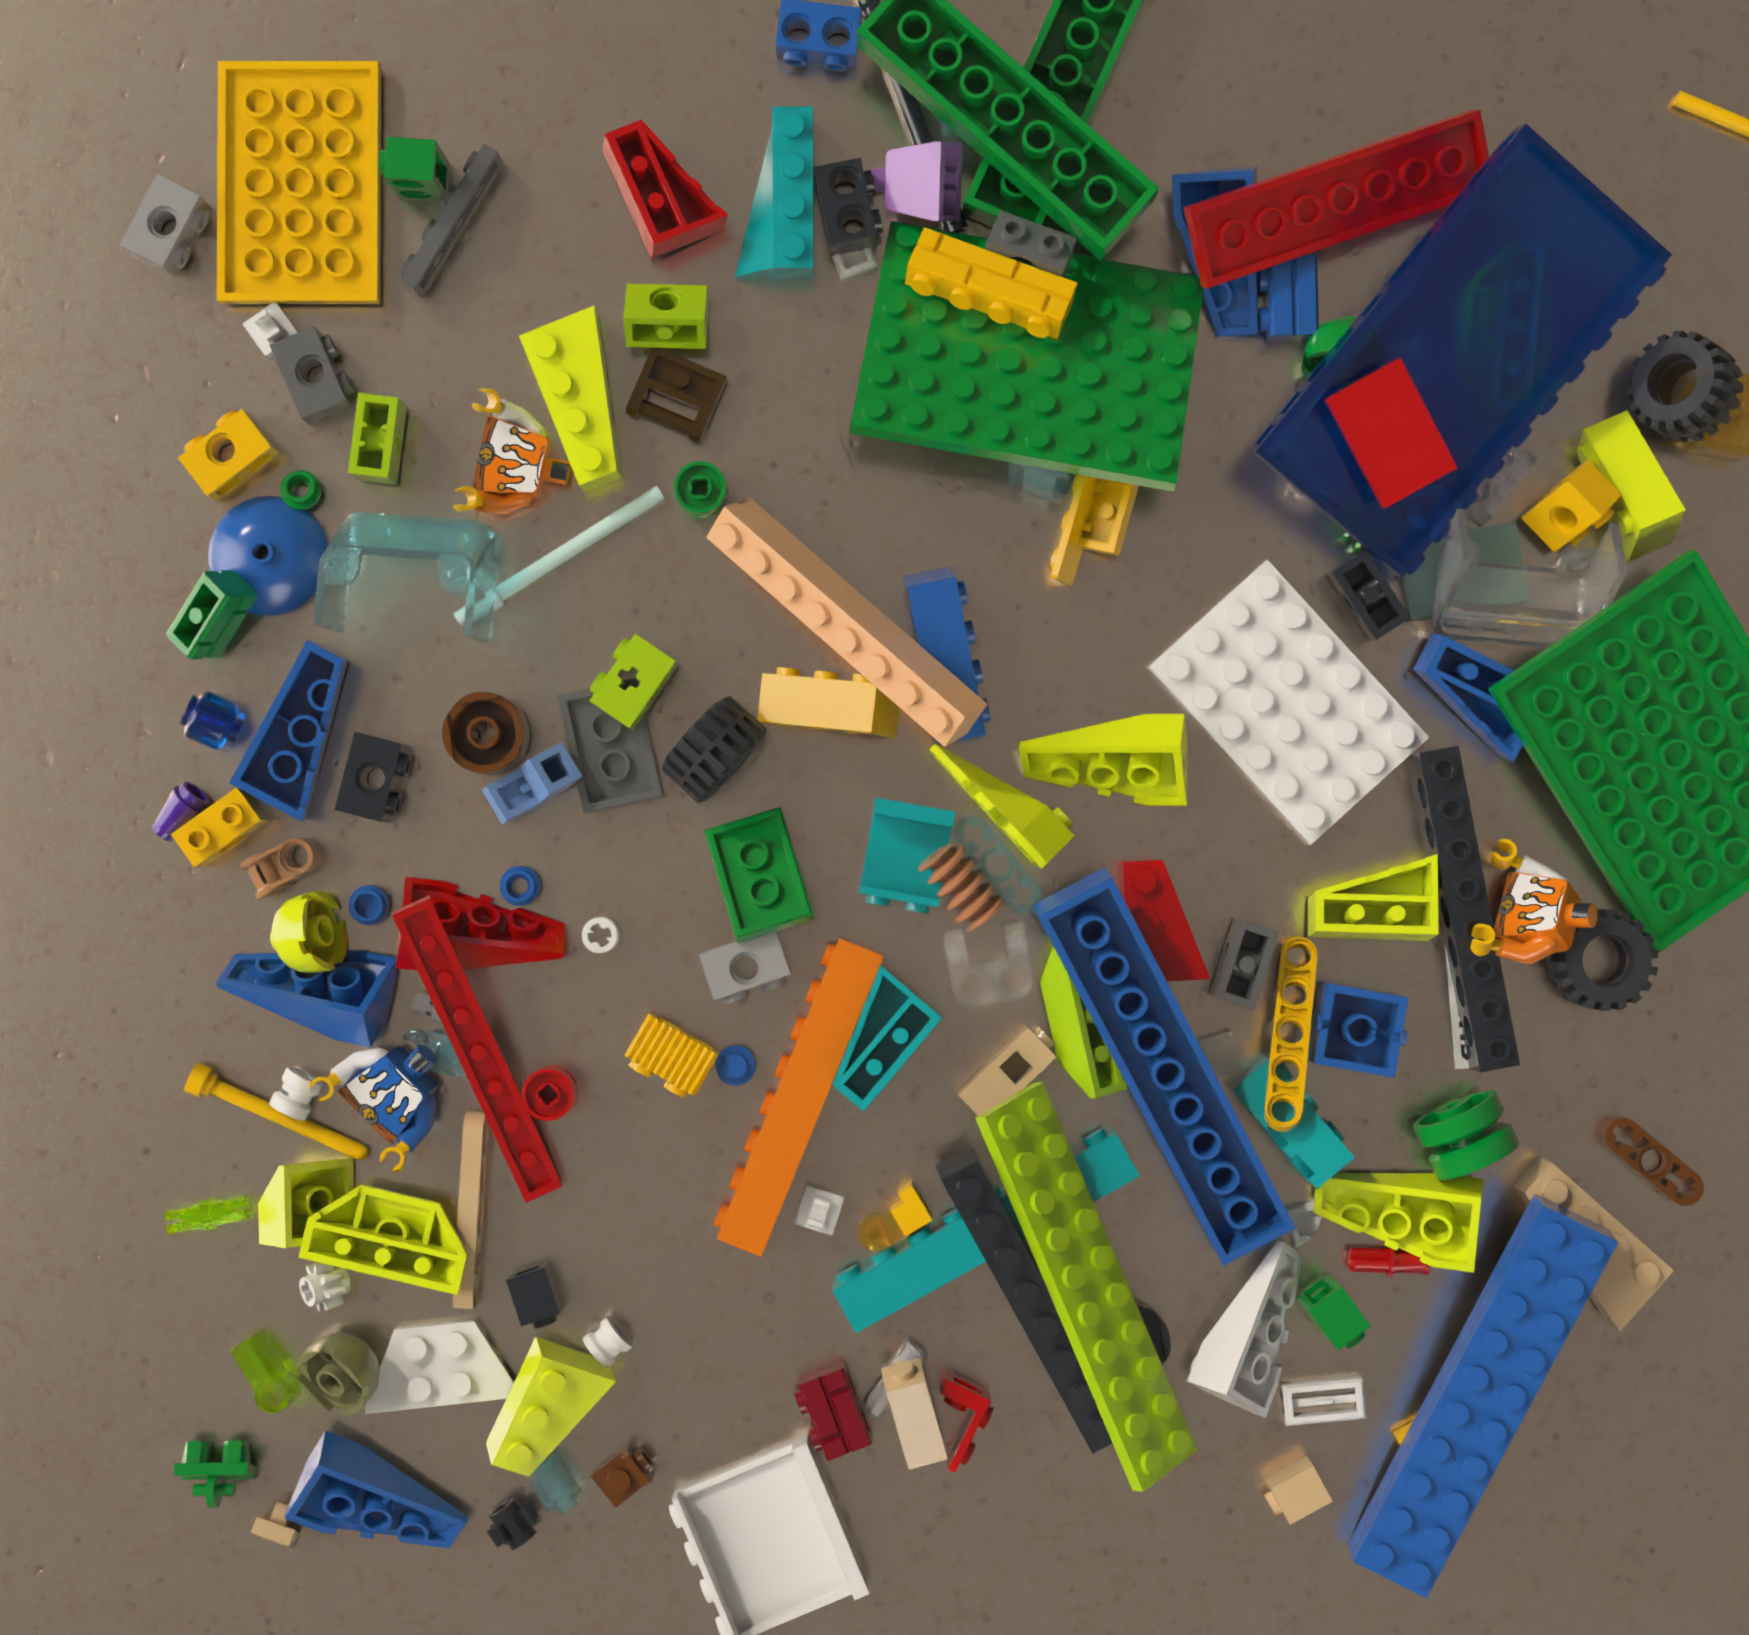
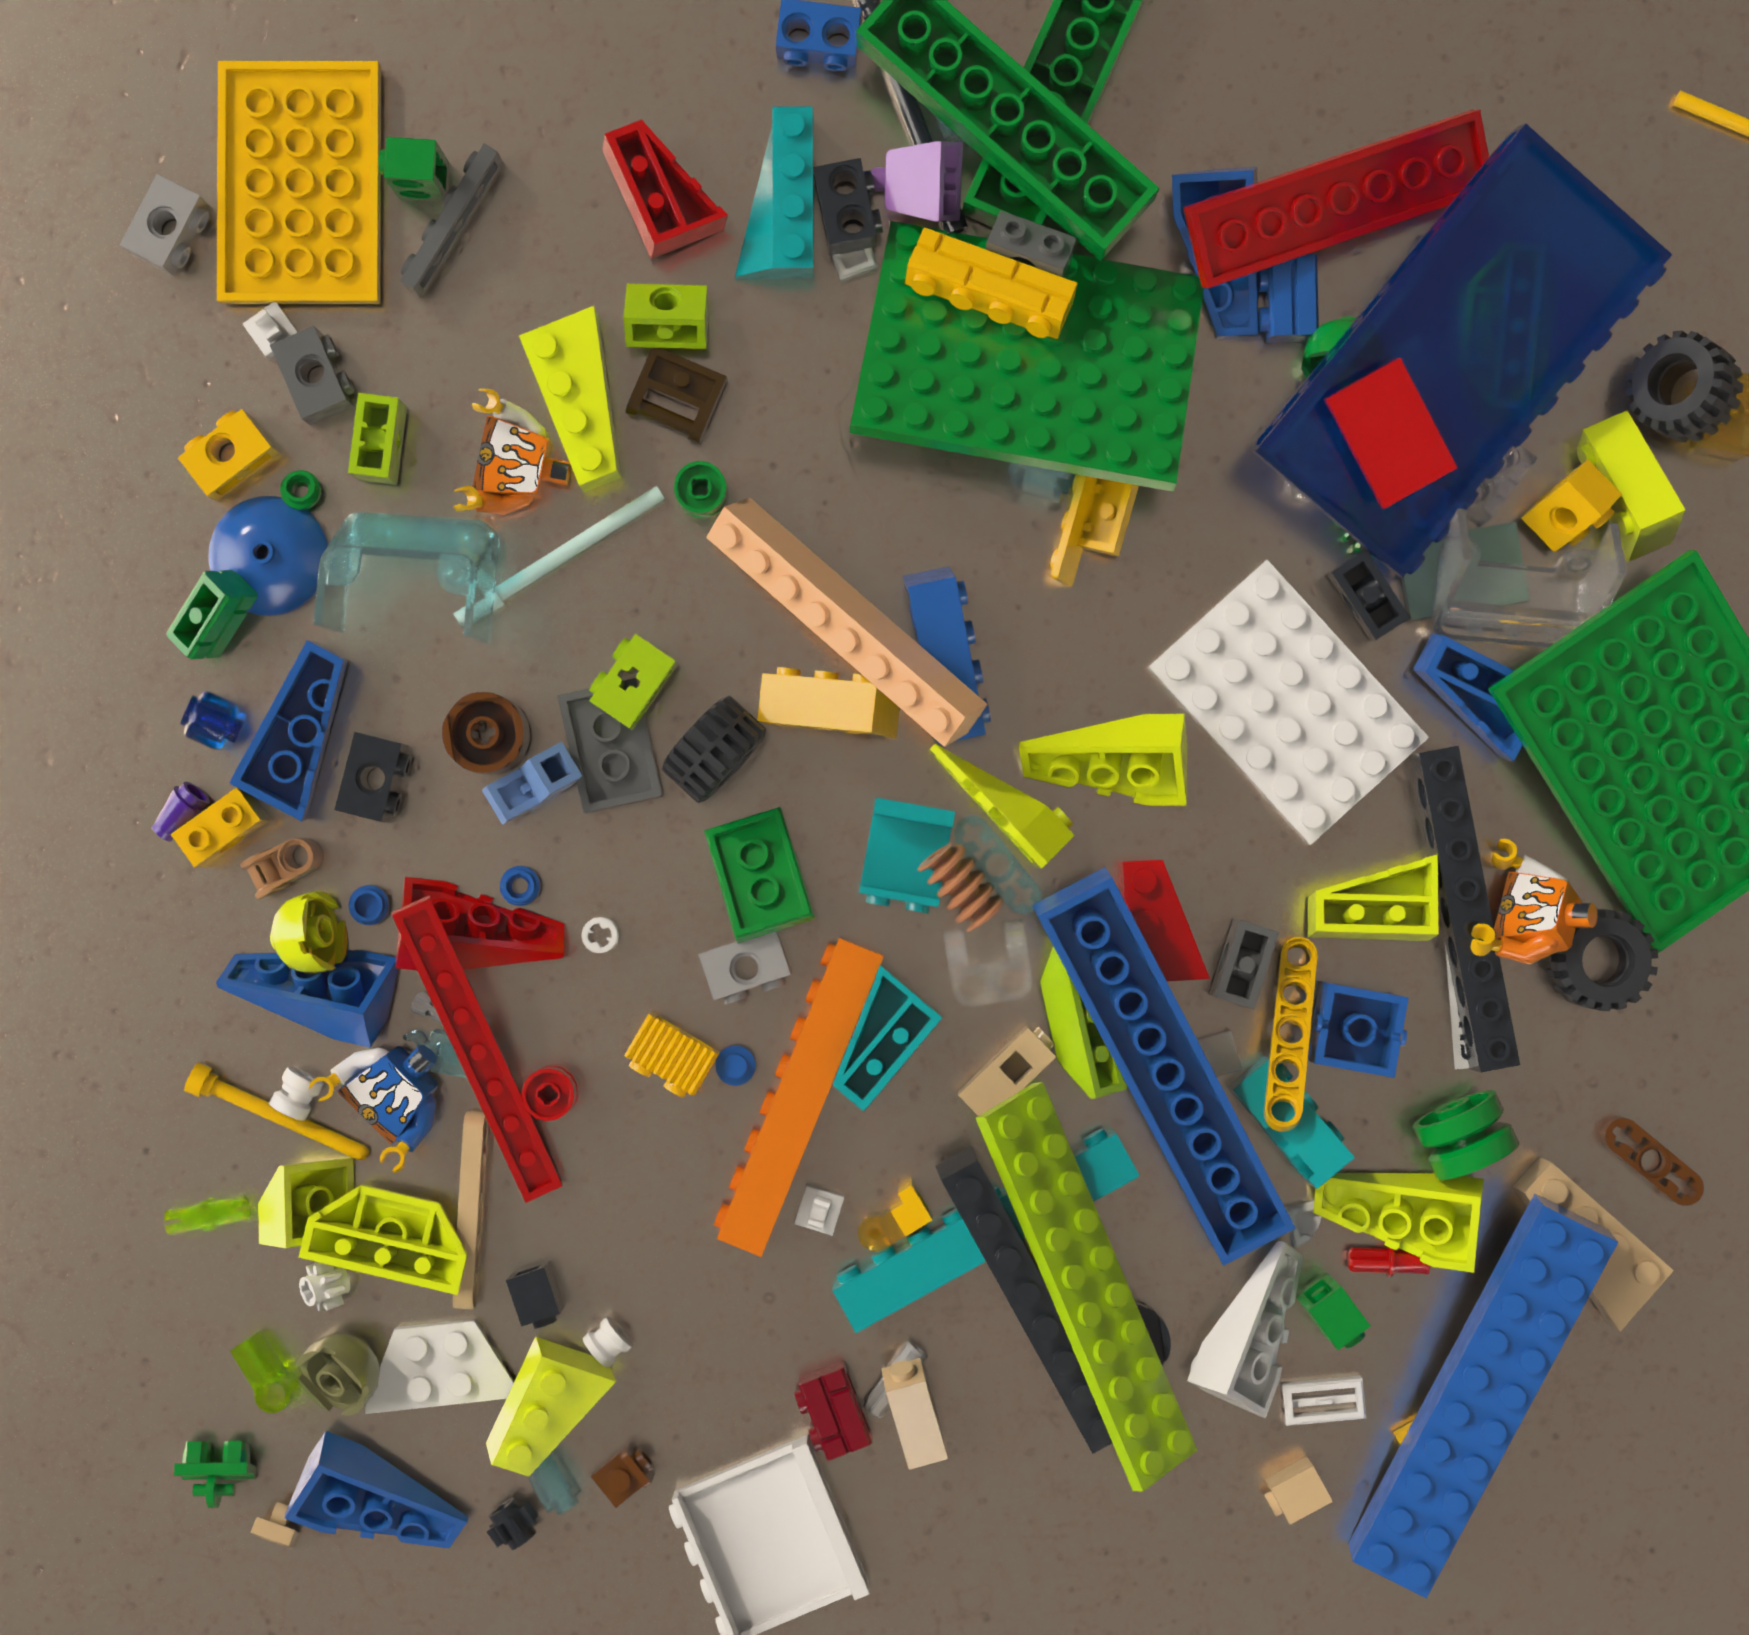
red bracket [939,1371,994,1473] -> none

